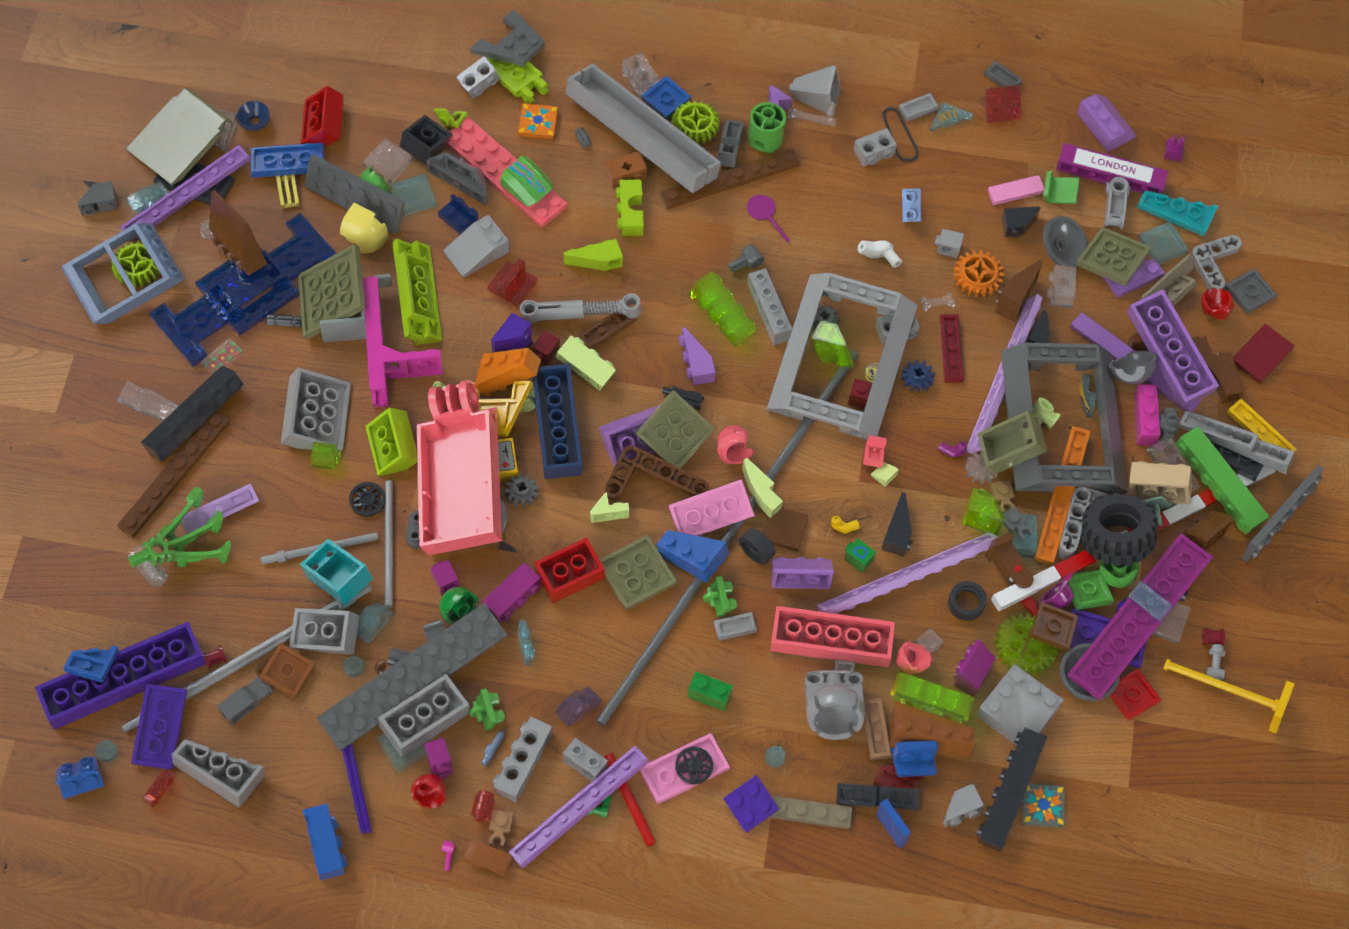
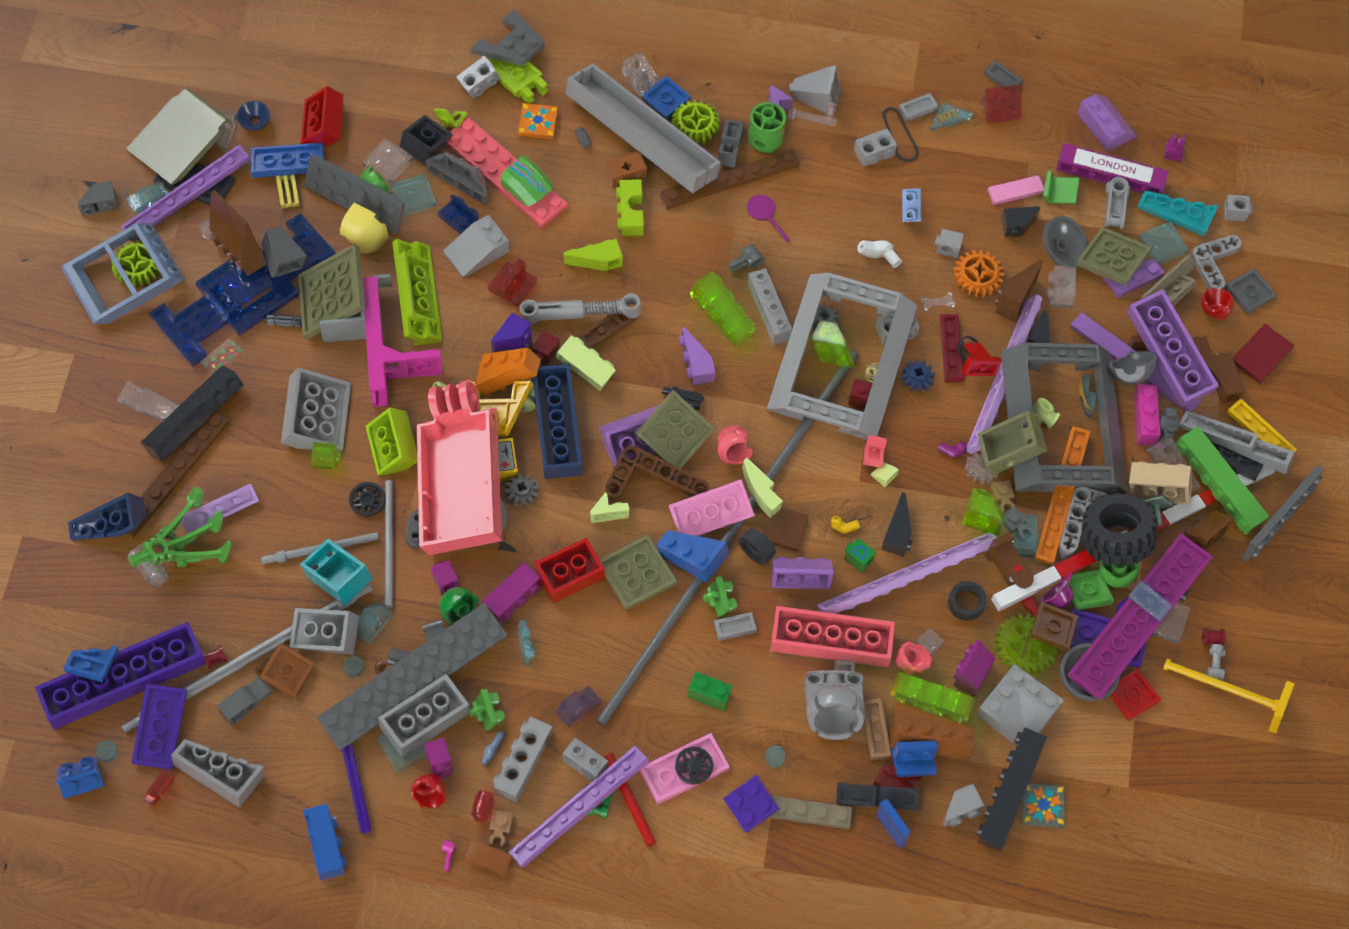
none -> dark blue wedge [68,493,146,541]
none -> dark grey slope [261,226,307,278]
none -> red piece [957,336,1002,376]
none -> light grey brick [1224,195,1253,221]

